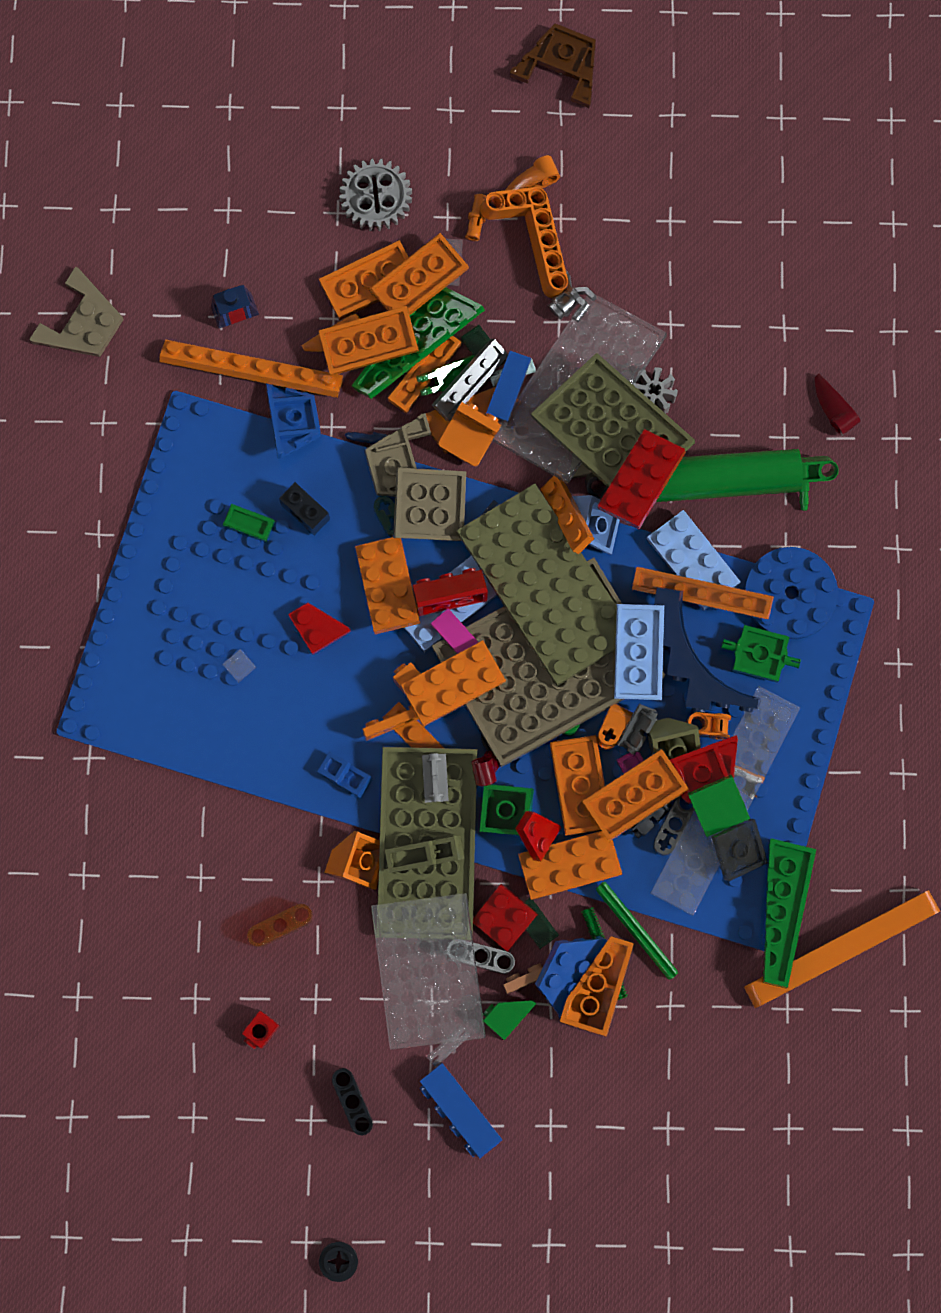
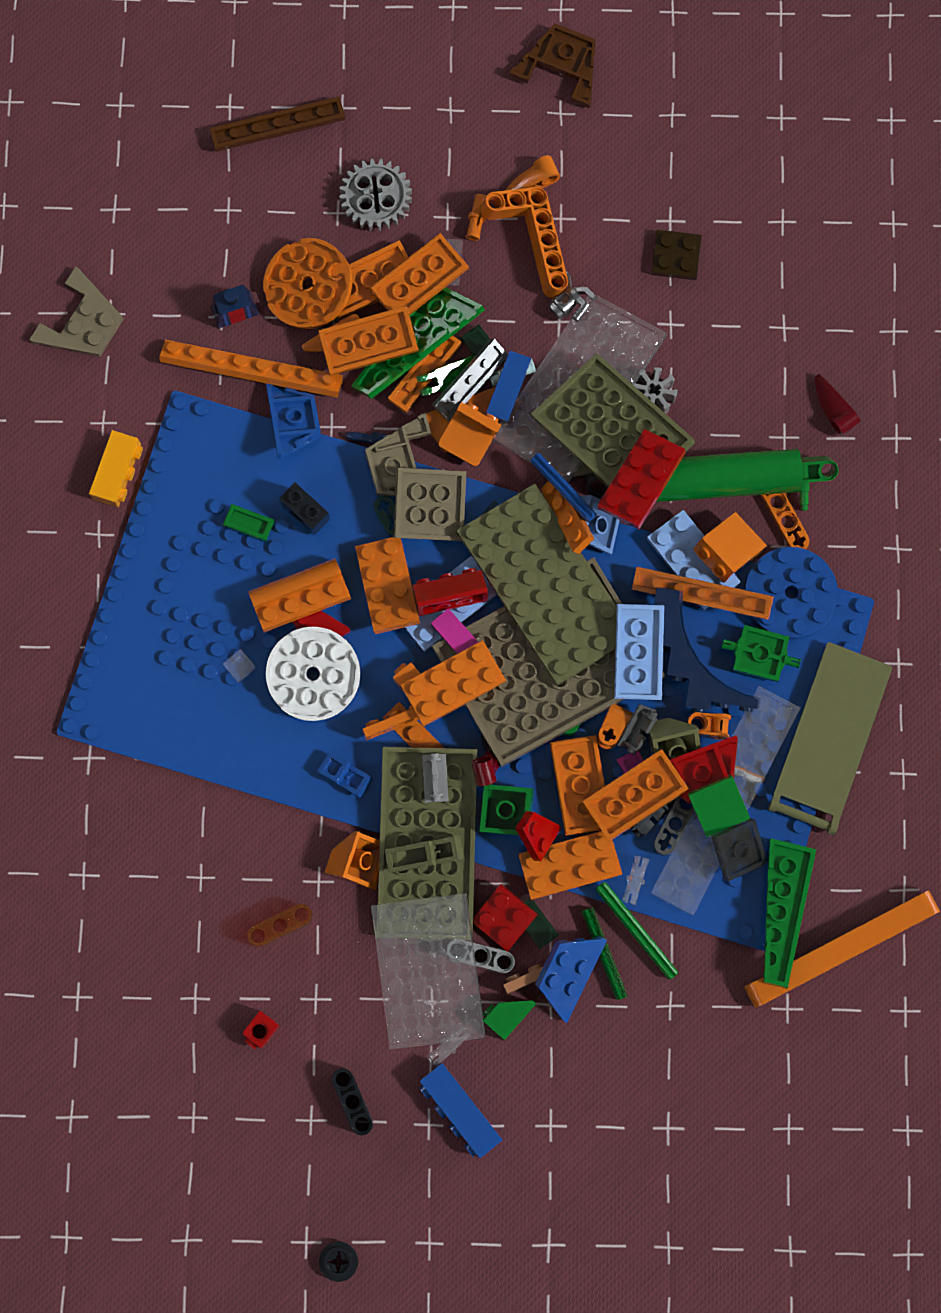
orange wedge [560,936,634,1037] -> none
none -> light orange brick [89,430,143,508]
none -> reddish brown plate [210,96,345,152]
none -> orange brick [248,558,351,632]
none -> orange plate [263,238,352,329]
none -> white plate [266,627,360,721]
none -> blue axle [531,453,597,522]
none -> clear pin [621,855,649,905]
none -> dark brown plate [651,229,702,280]
none -> orange panel [693,512,767,583]
none -> orange beam [761,493,810,549]
none -> olive flag [767,642,892,836]

